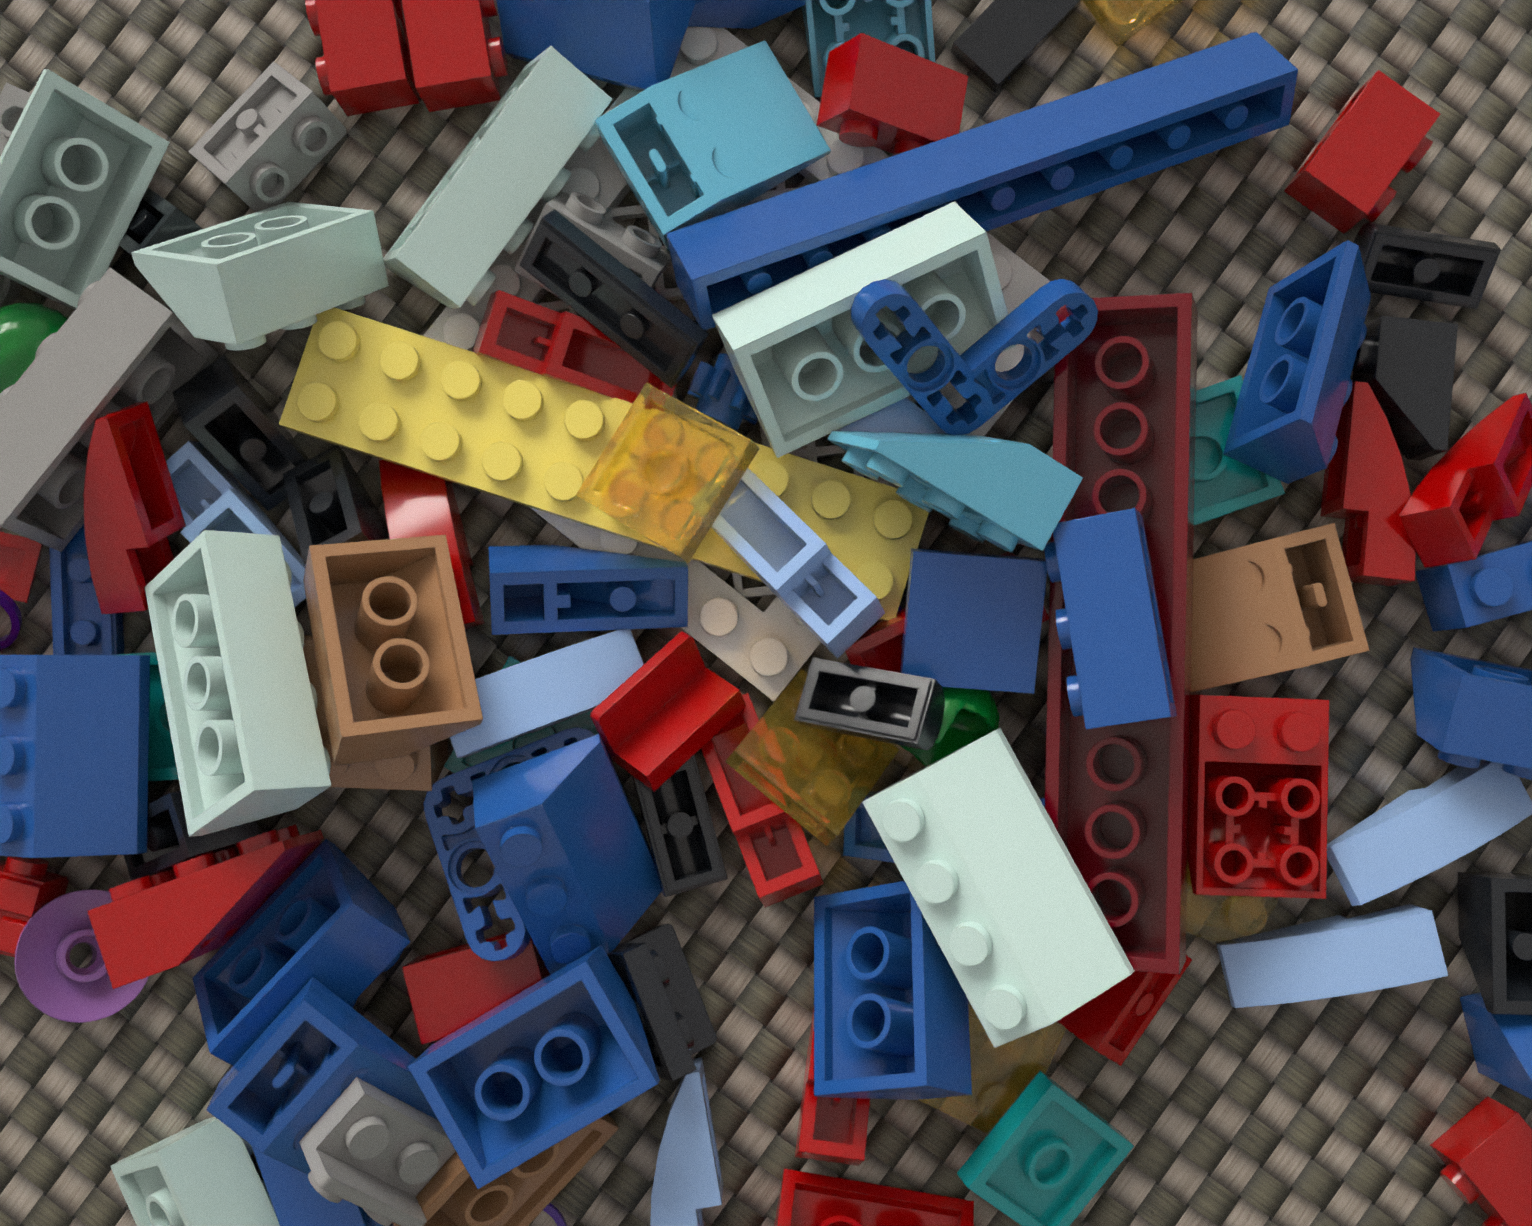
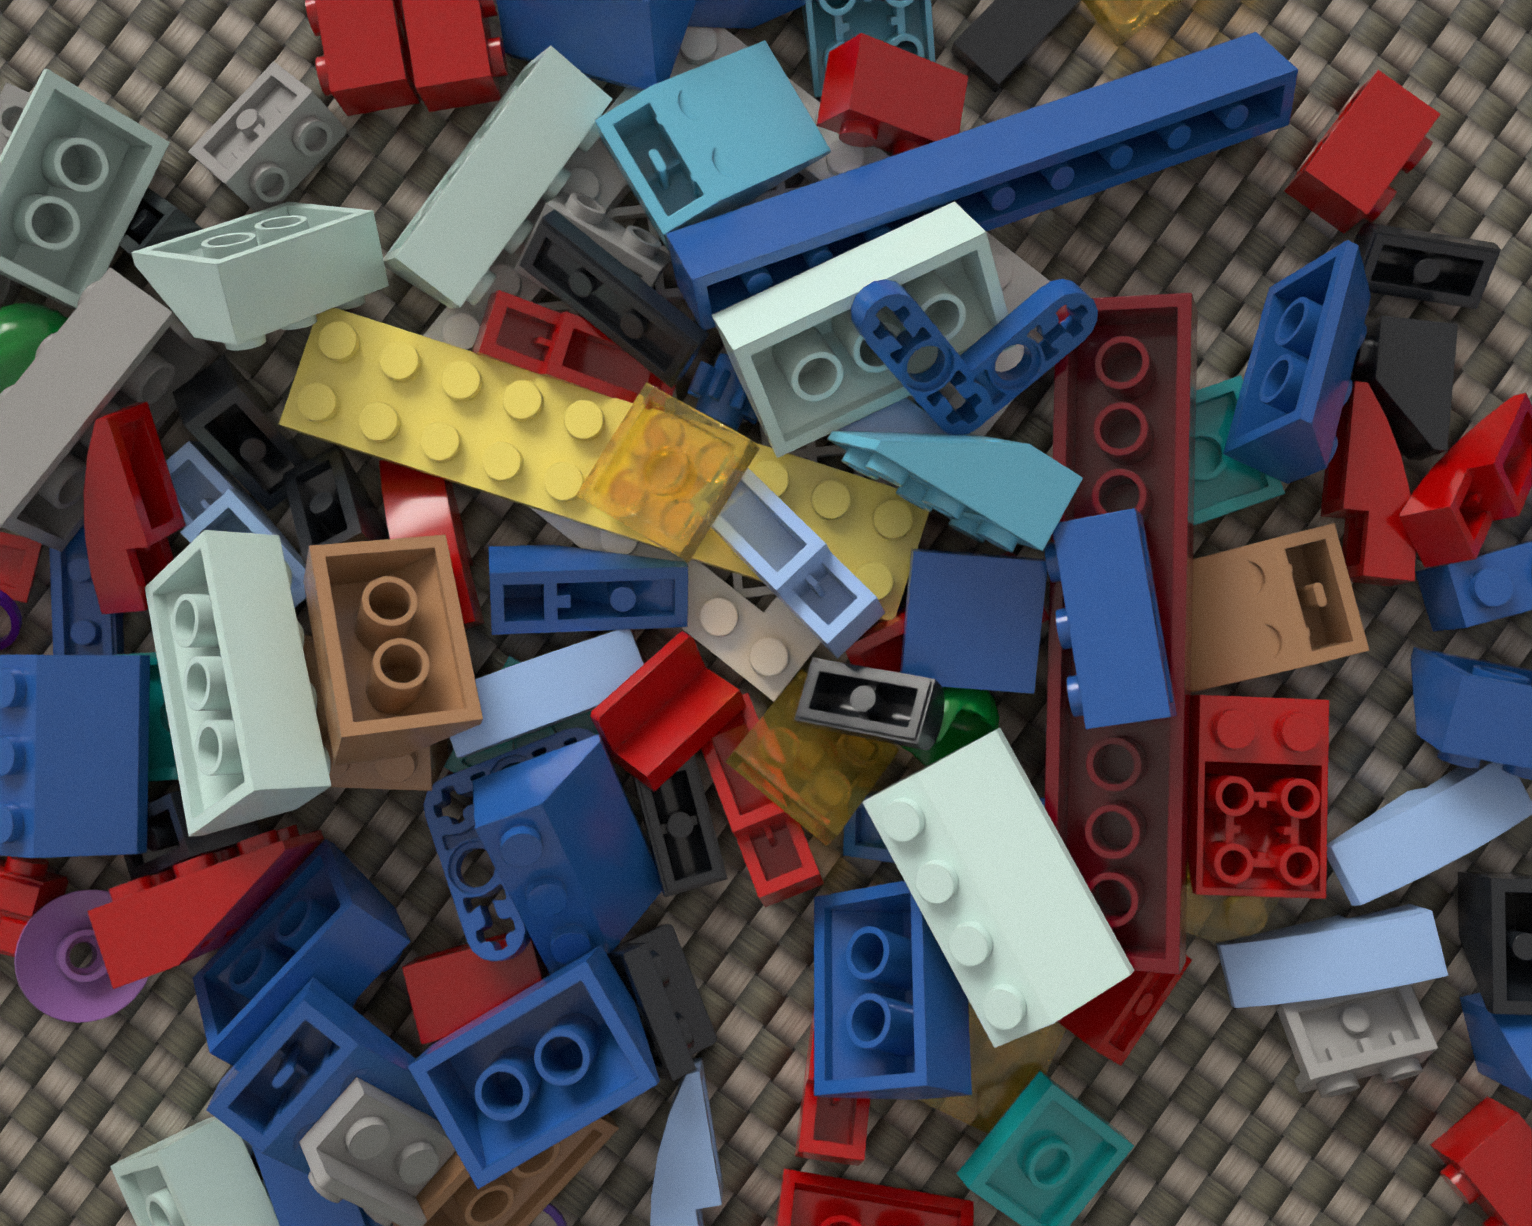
none -> light grey bracket [1276,984,1438,1098]

